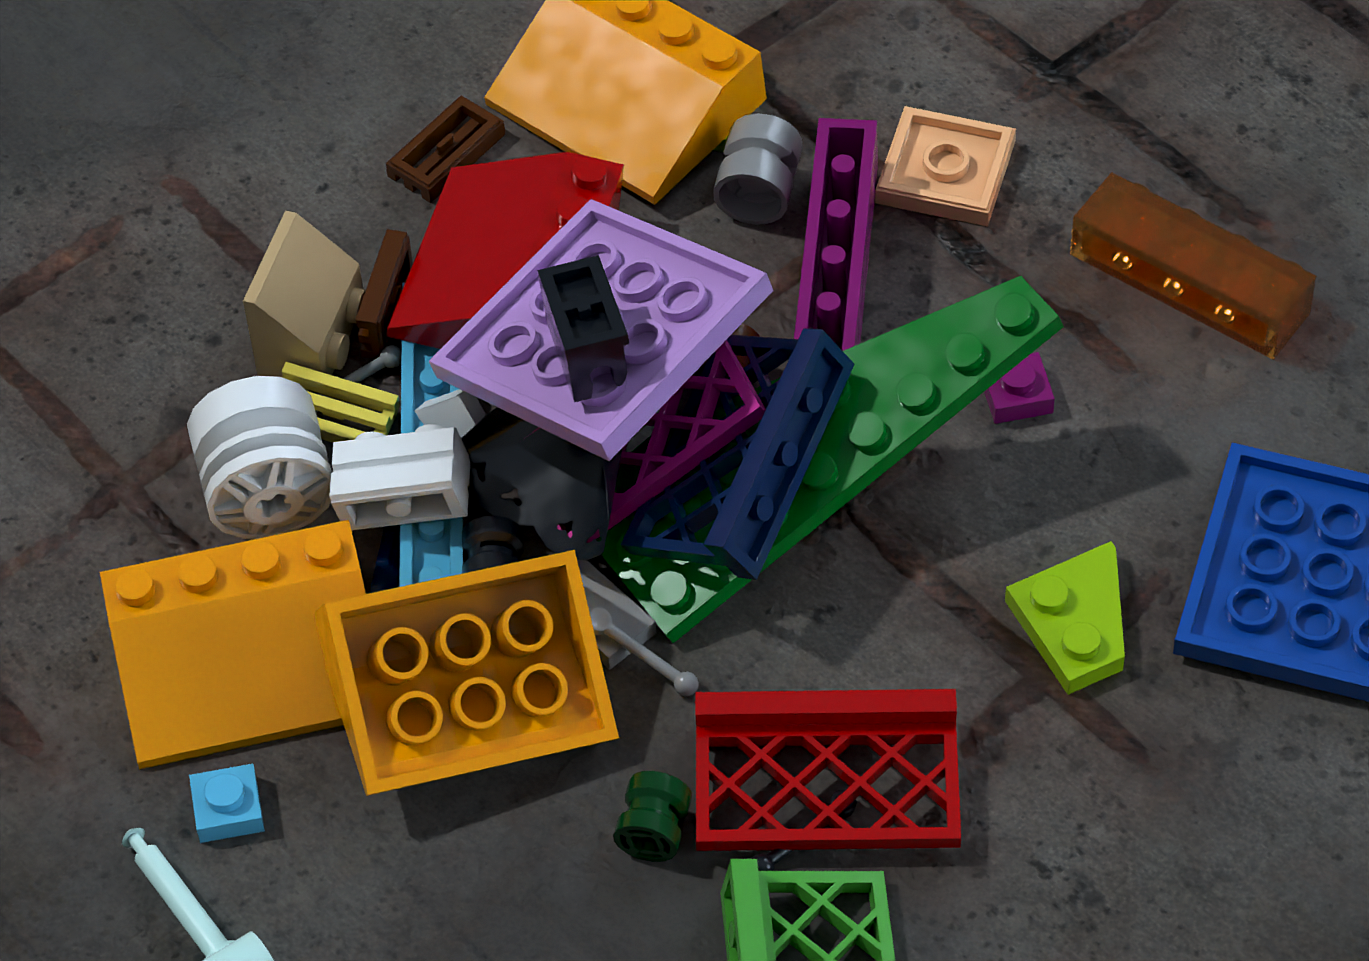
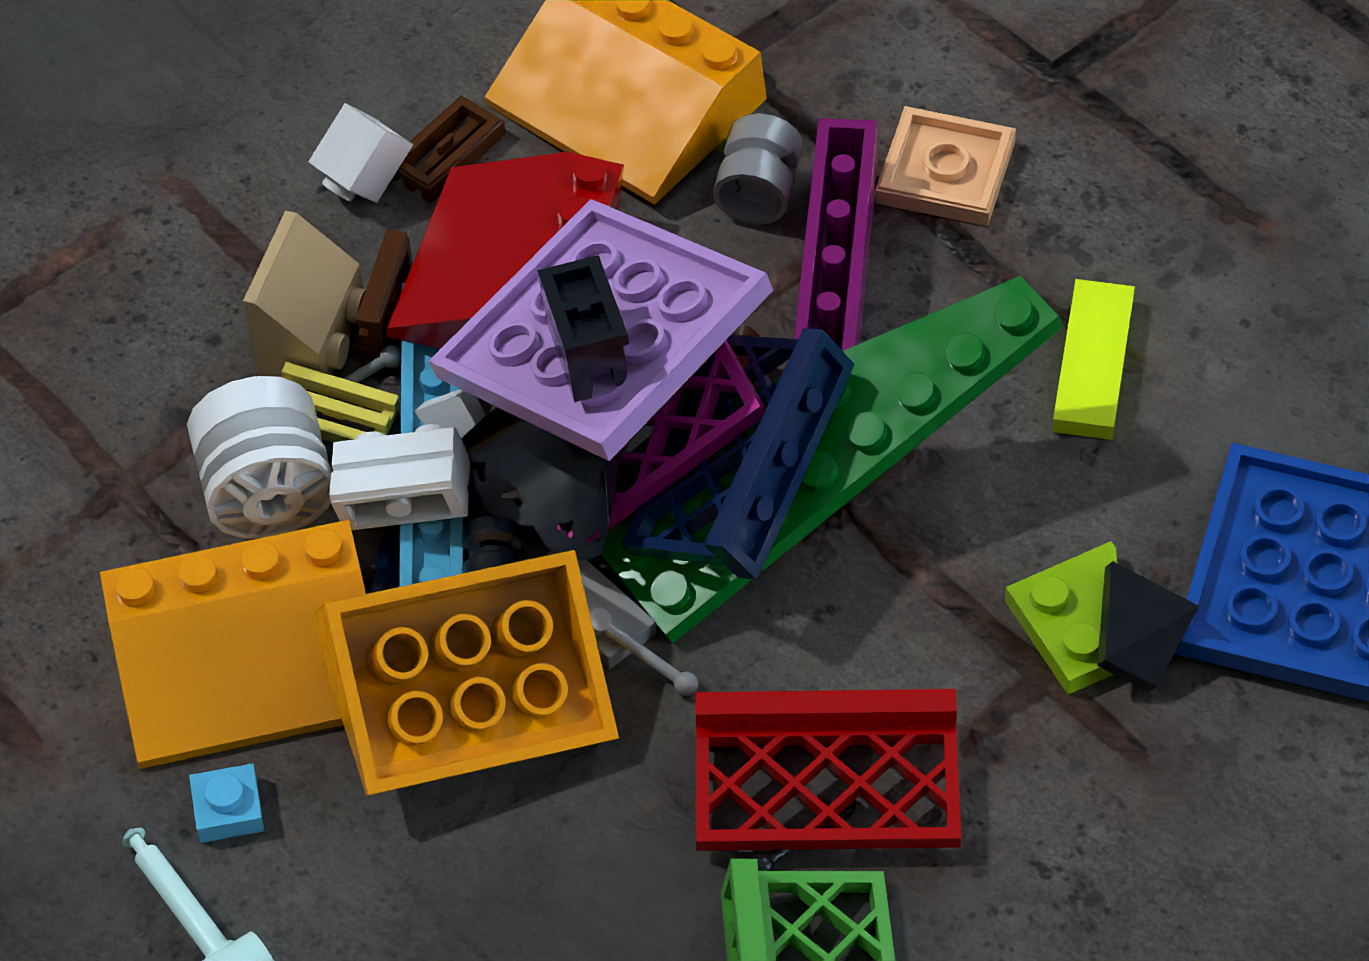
dark green wheel [613,771,692,862] -> none
magenta plate [984,352,1055,424] -> none
clear orange brick [1070,172,1317,360] -> none
none -> white brick [308,103,413,203]
none -> neon yellow tile [1052,279,1135,440]
none -> black slope [1097,561,1199,692]

